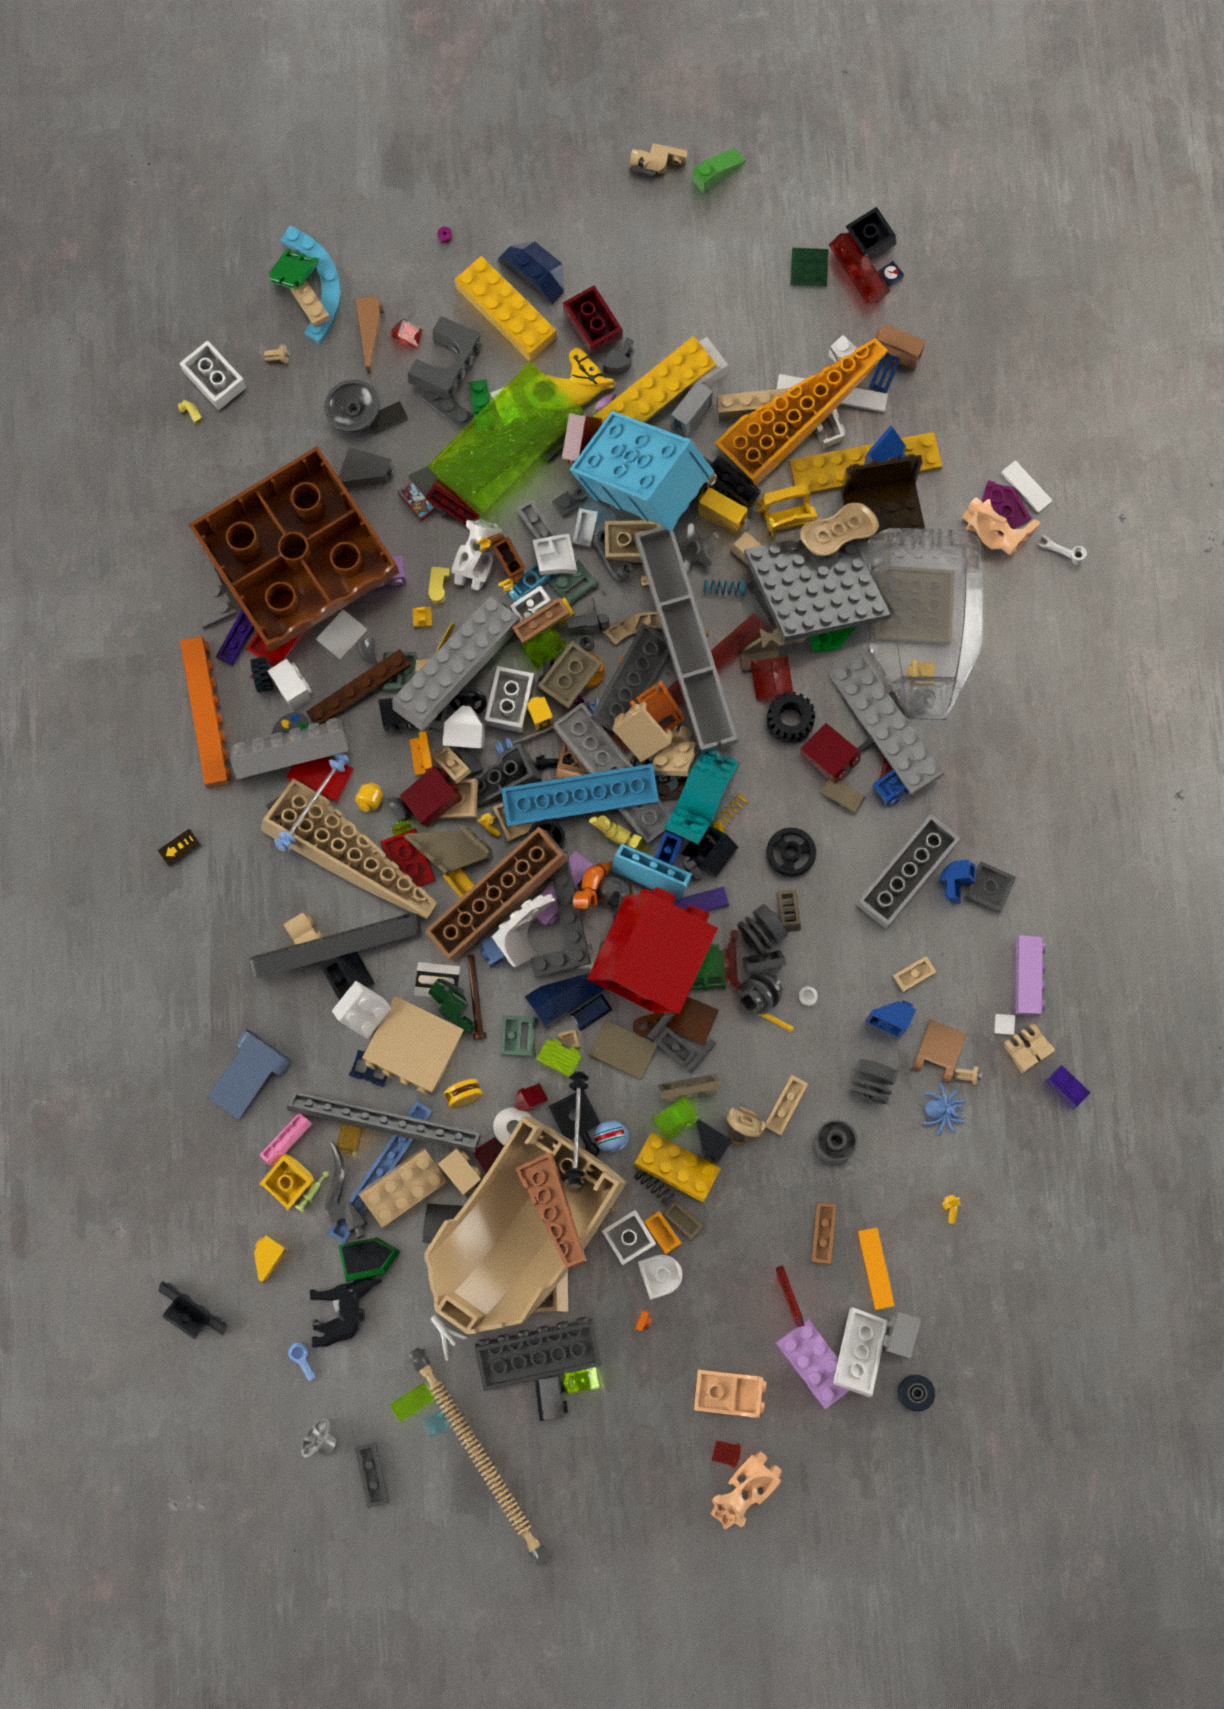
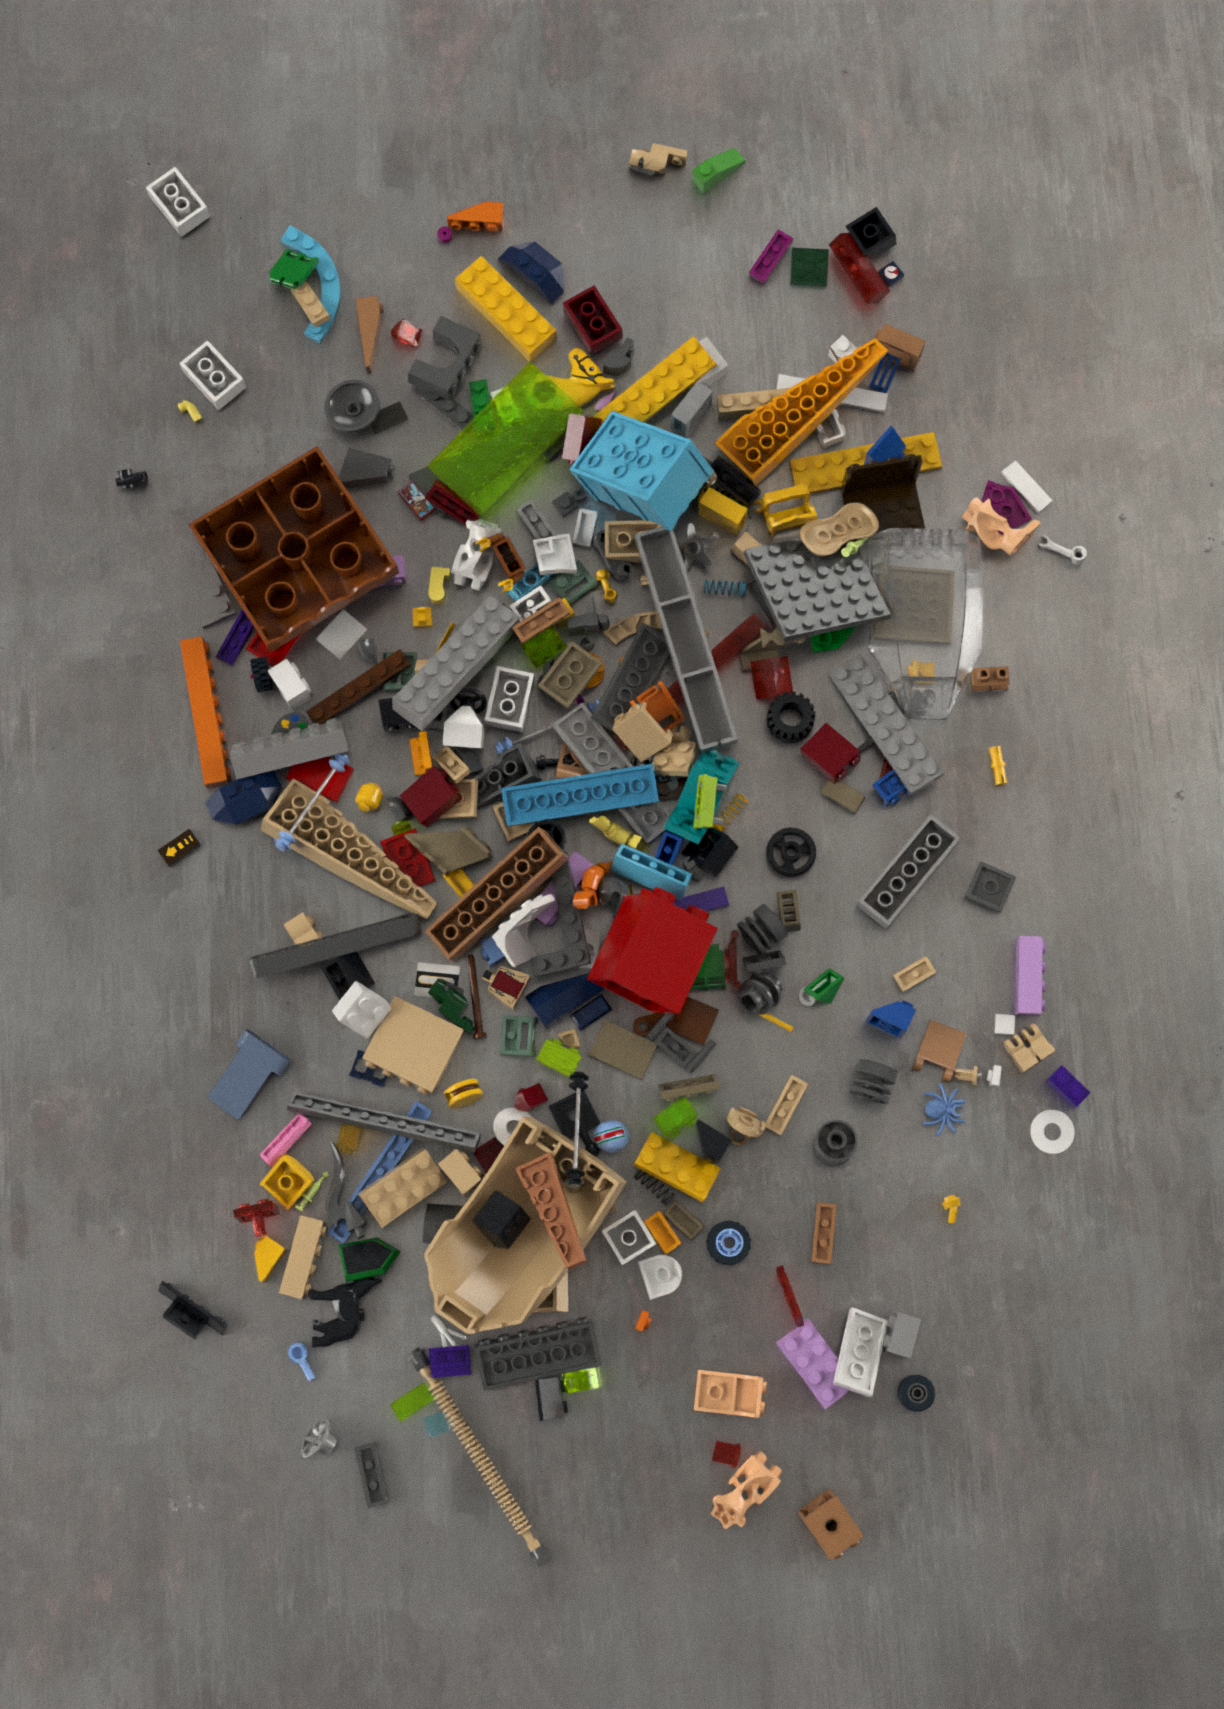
tan piece [264,345,291,364] -> none
yellow plate [478,813,501,838] -> none
yellow brick [527,697,554,732] -> none
light orange tile [857,1227,895,1310] -> none
blue brick [940,859,975,904] -> none
none -> black plate [115,468,148,489]
none -> white brick [146,167,211,237]
none -> dark blue wedge [205,770,282,825]
none -> clear red plate [233,1199,280,1237]
none -> tan brick [279,1215,327,1299]
none -> dark purple plate [429,1345,472,1378]
none -> orange slope [447,201,504,232]
none -> black slope [472,1190,531,1249]
none -> torso [482,966,531,1011]
none -> yellow bar [596,569,618,604]
none -> lime piece [693,774,727,829]
none -> black wheel [706,1221,751,1265]
none -> magenta plate [749,229,793,284]
none -> medium nougat brick [797,1488,864,1561]
none -> green slope [804,968,844,1004]
none -> yellowish green piece [841,537,868,557]
none -> medium nougat hips [970,666,1010,692]
none -> white plate [986,1065,1002,1088]
none -> yellow pin [988,746,1008,786]
none -> white gear [1030,1110,1075,1154]

